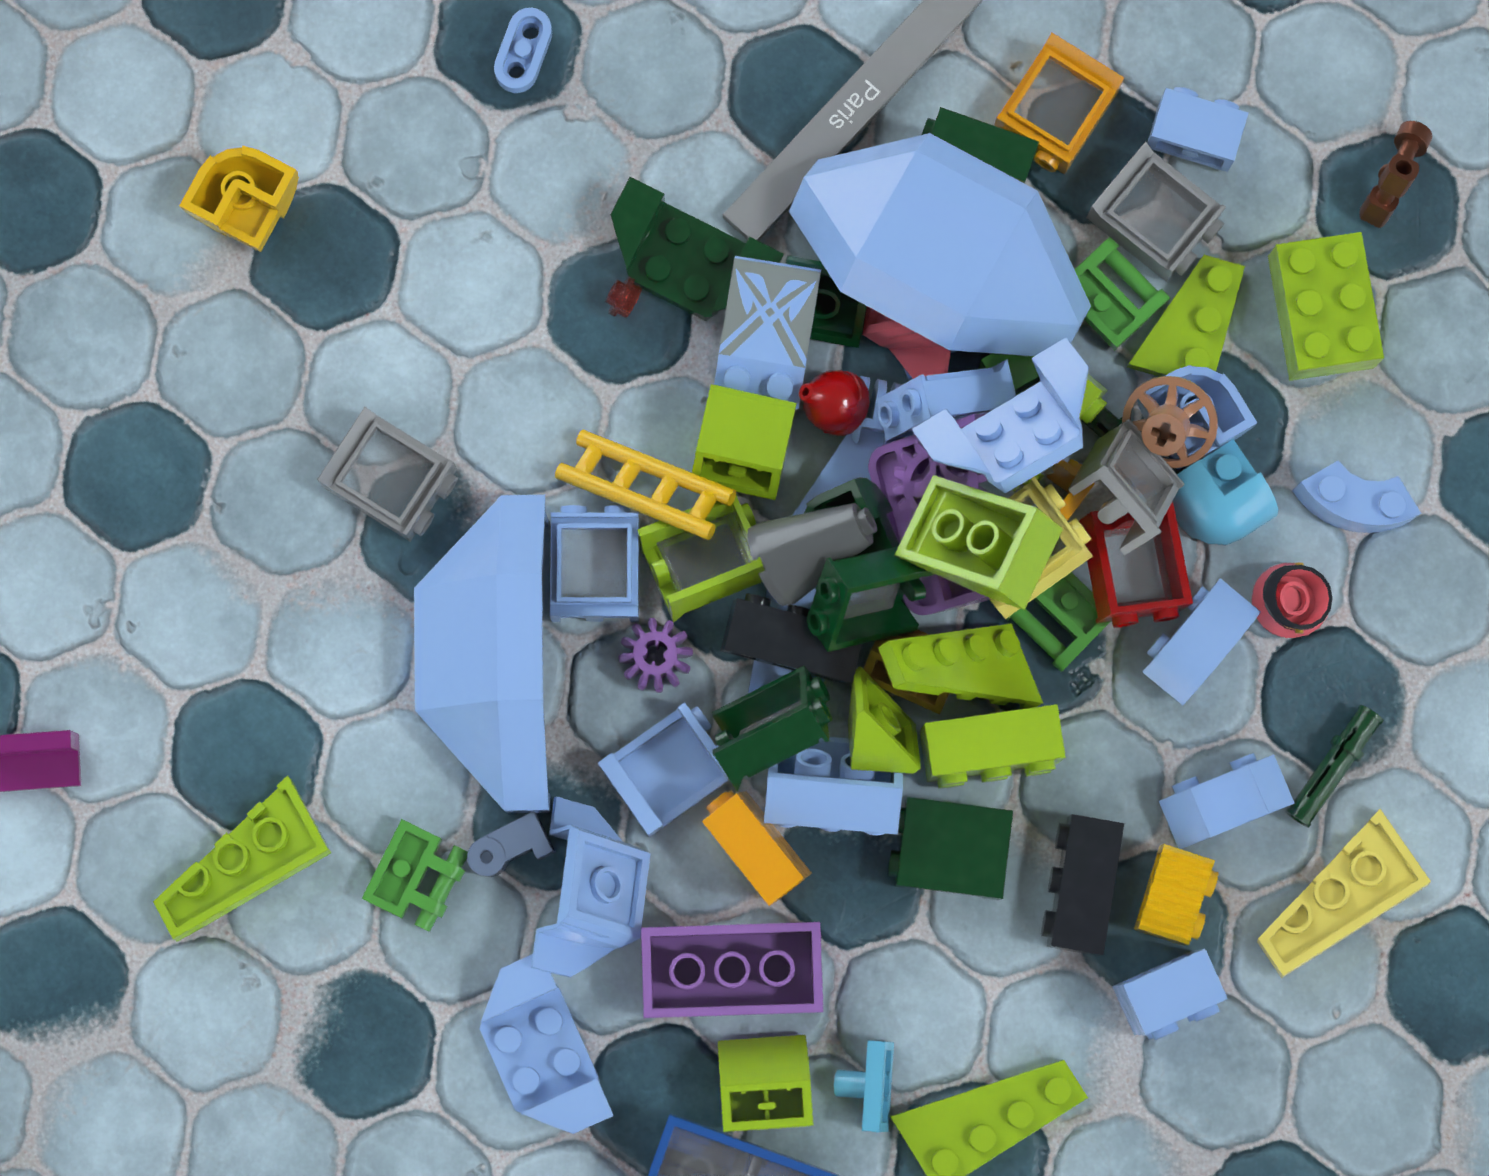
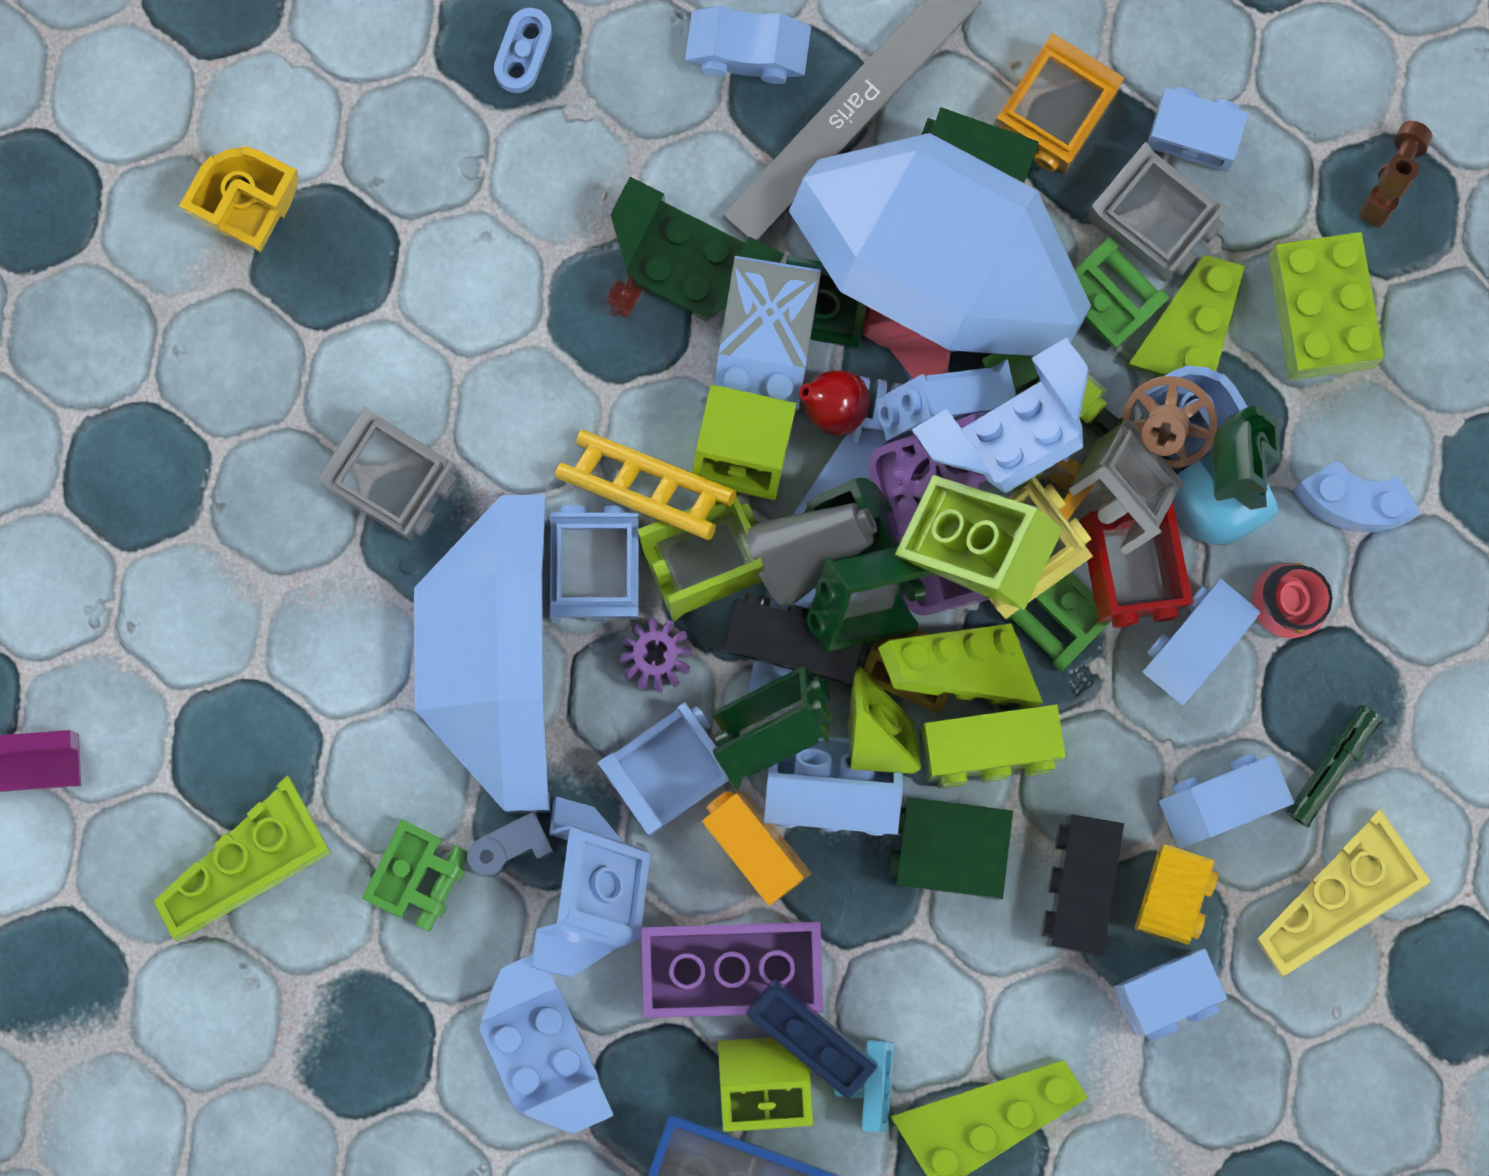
none -> light blue brick [685,5,811,84]
none -> dark blue tile [746,978,878,1100]
none -> dark green brick [1211,406,1281,510]

